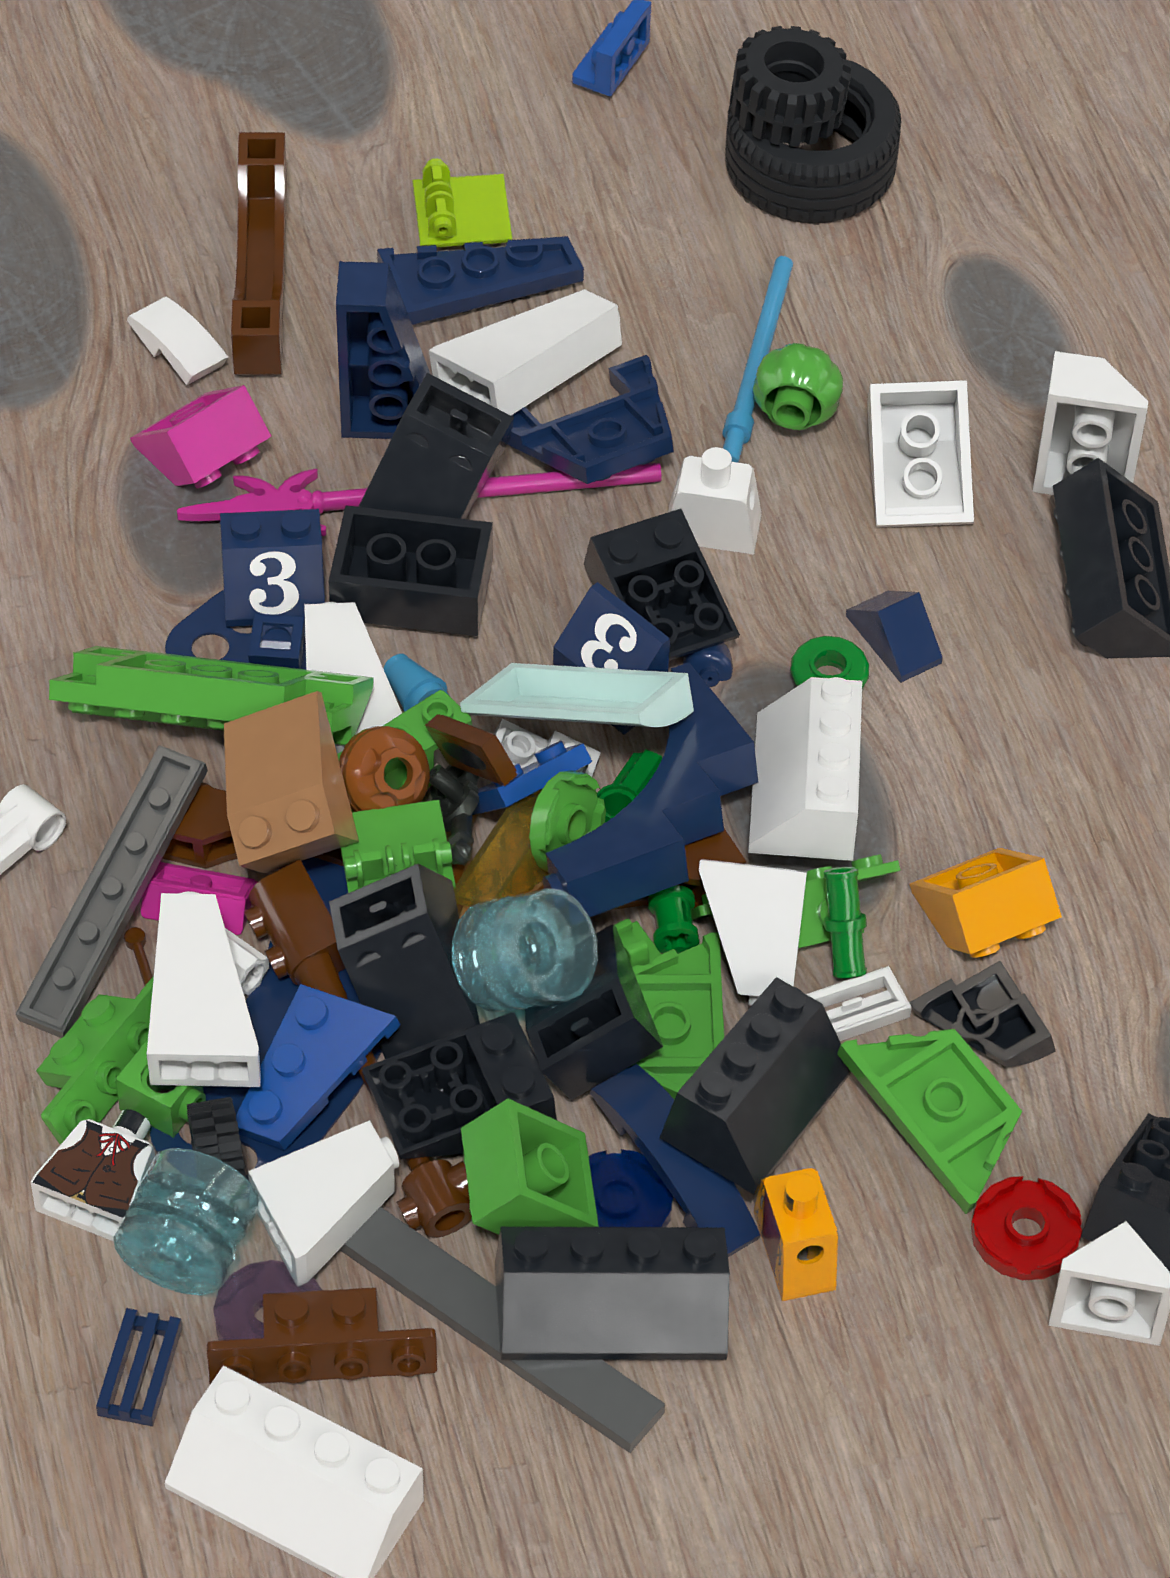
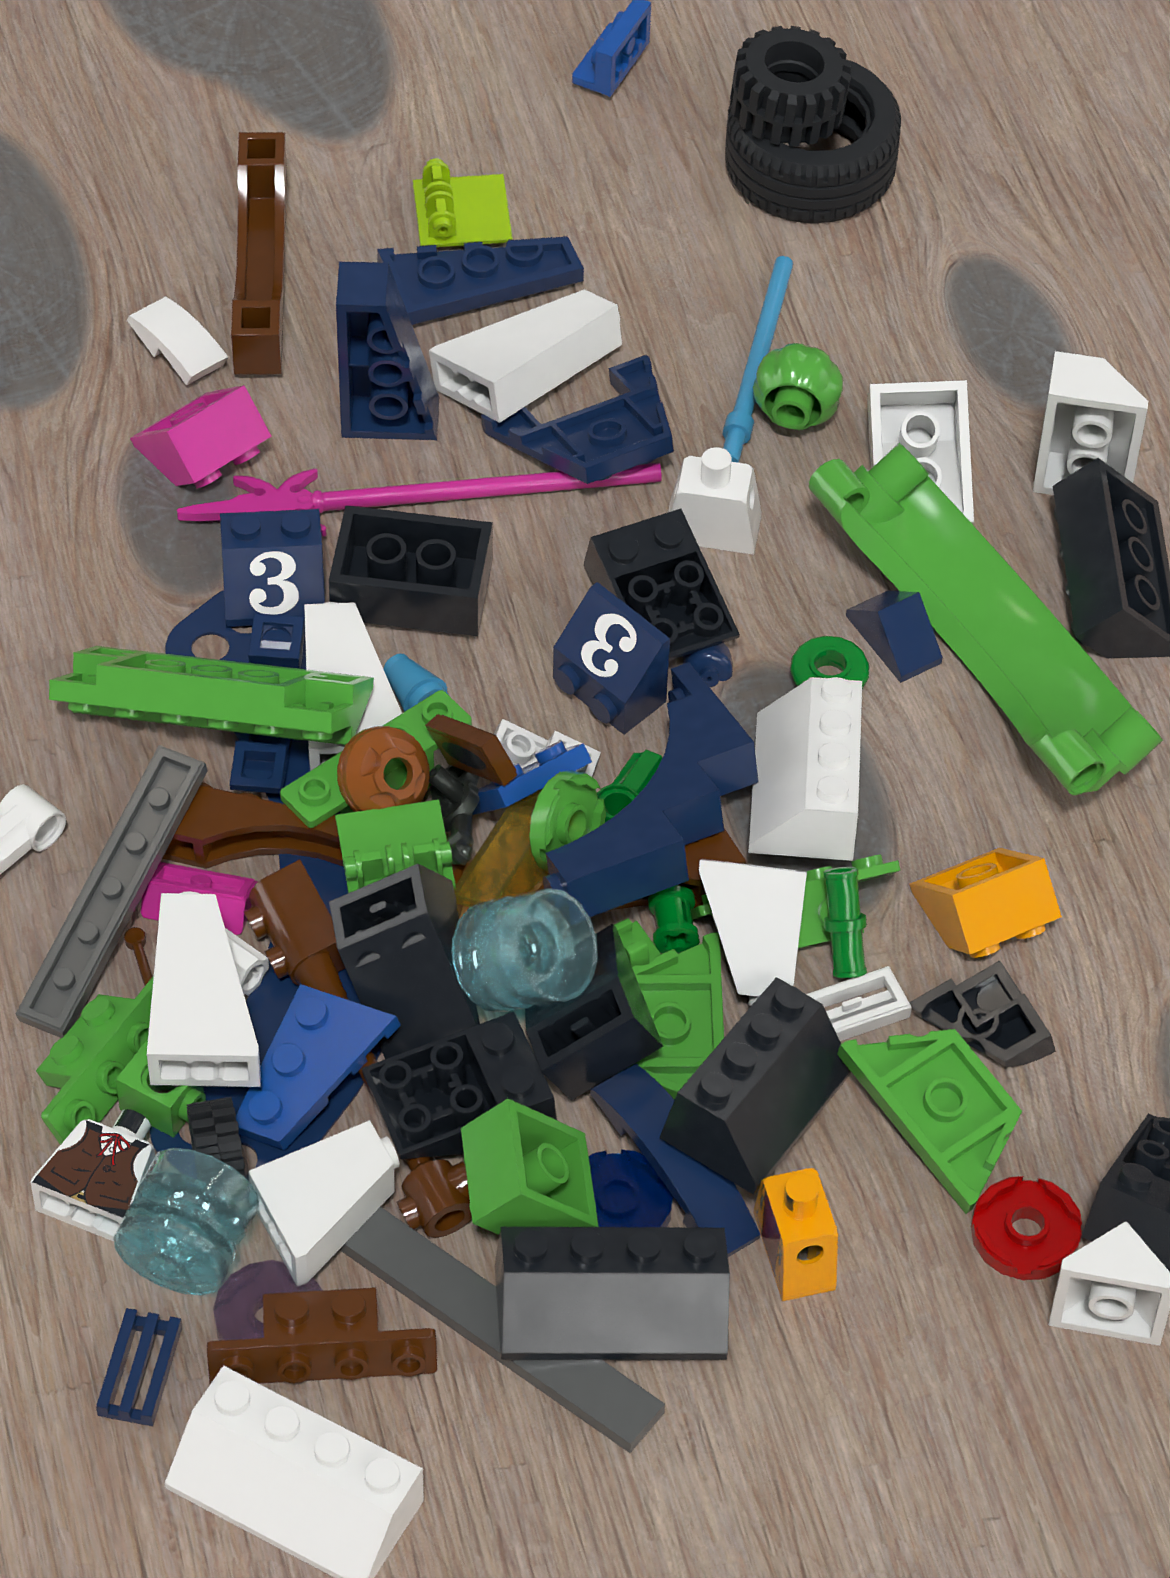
medium nougat slope [224,691,359,873] -> none
black slope [359,373,514,519] -> none
light aqua slope [460,663,694,727] -> none
none -> bright green panel [809,442,1163,795]

